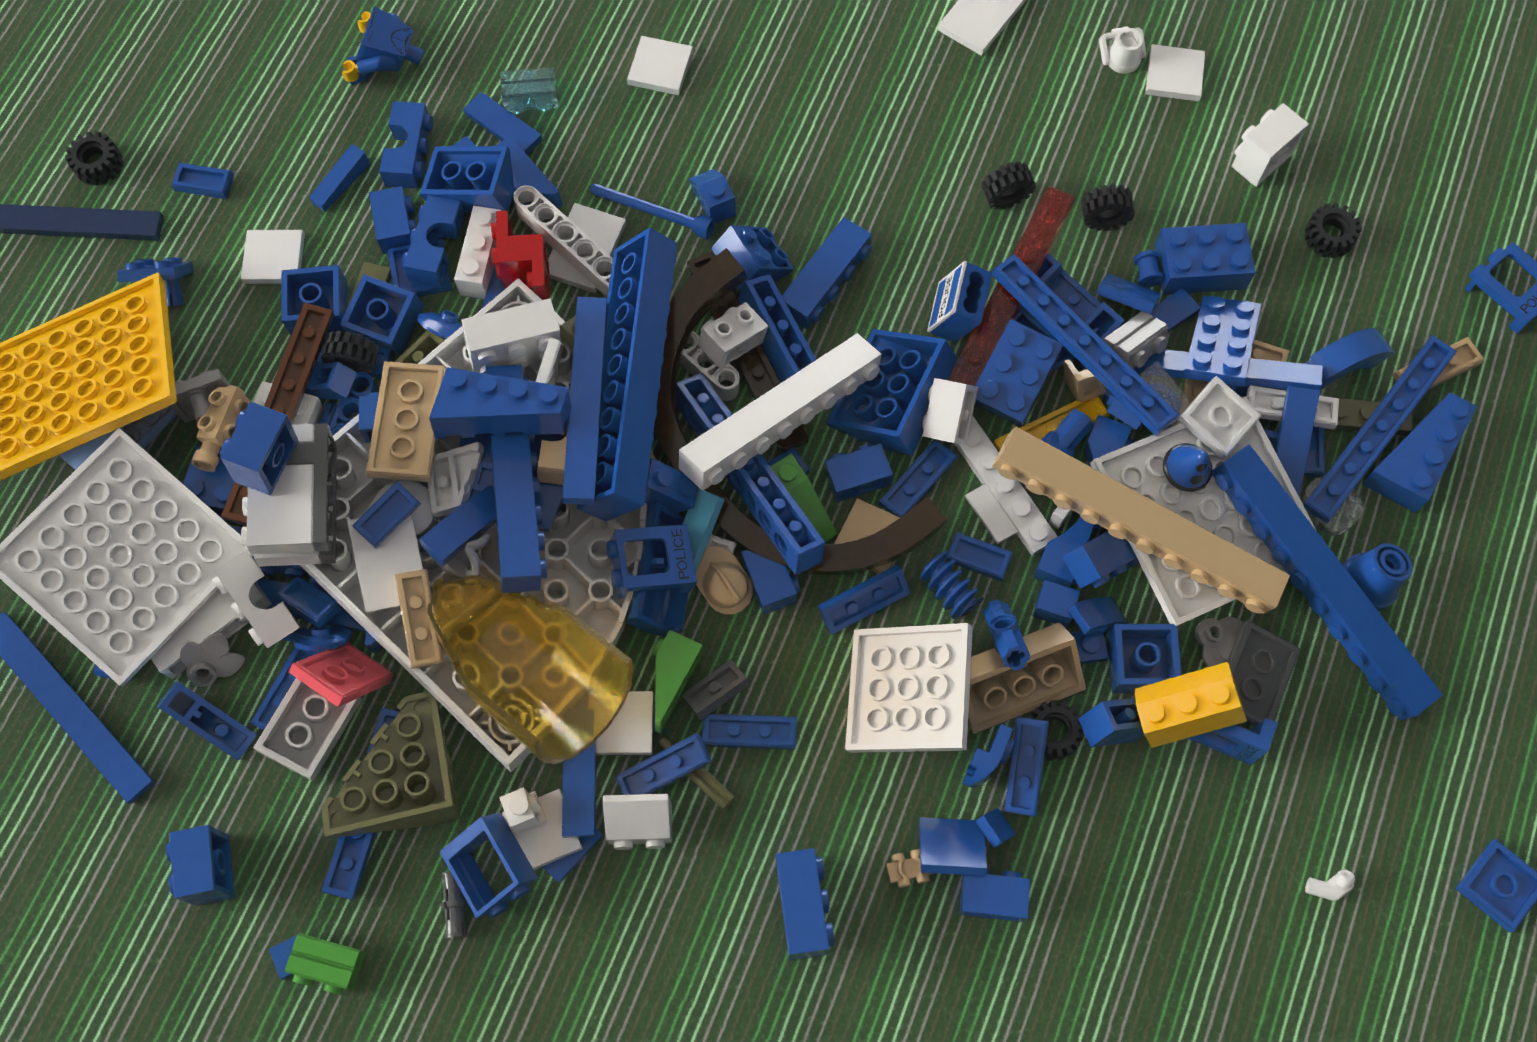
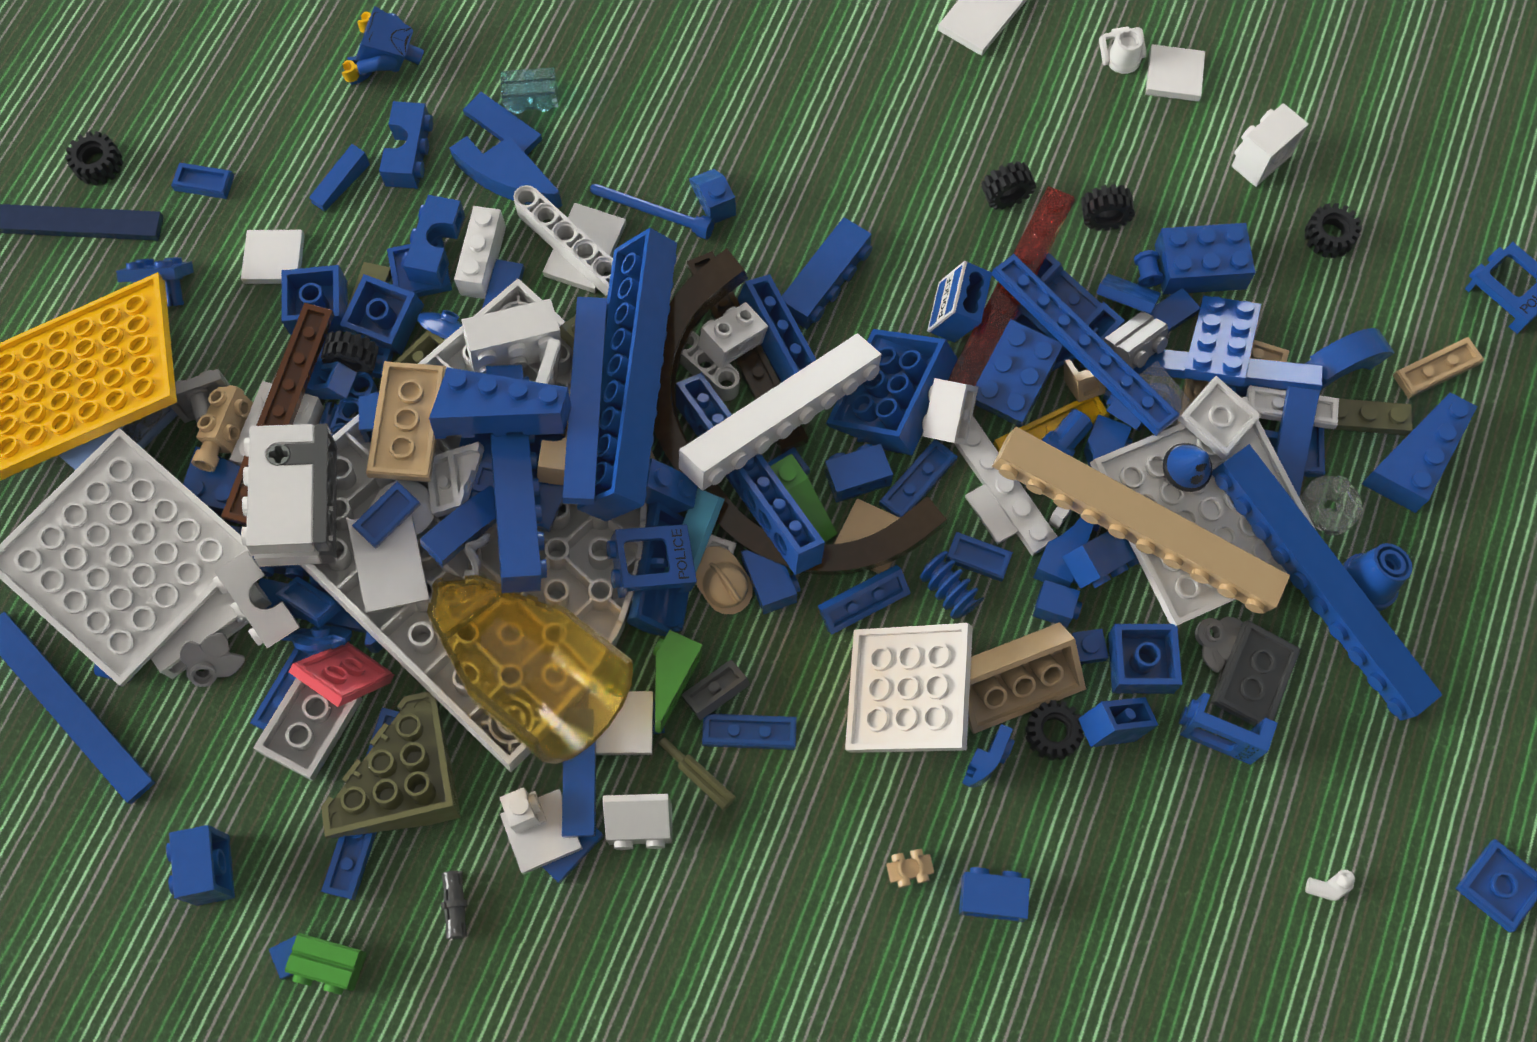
blue slope [157,681,257,761] -> none
blue brick [220,401,299,496] -> none
blue brick [369,186,417,254] -> none
tan tile [395,569,444,669] -> none
blue slope [420,146,515,213] -> none
blue window [440,812,538,918] -> none
red bracket [491,211,550,300] -> none
blue tile [615,733,712,795] -> none
white tile [627,36,693,95] -> none
blue slope [711,225,794,291] -> none
blue brick [775,848,835,961] -> none
blue tile [919,817,987,876] -> none
blue tile [976,808,1017,848] -> none
blue piece [983,599,1030,671] -> none
blue tile [1004,716,1050,817] -> none
blue slope [1069,597,1128,635] -> none
yellow slope [1135,662,1247,748] -> none
blue tile [1303,335,1457,524] -> none

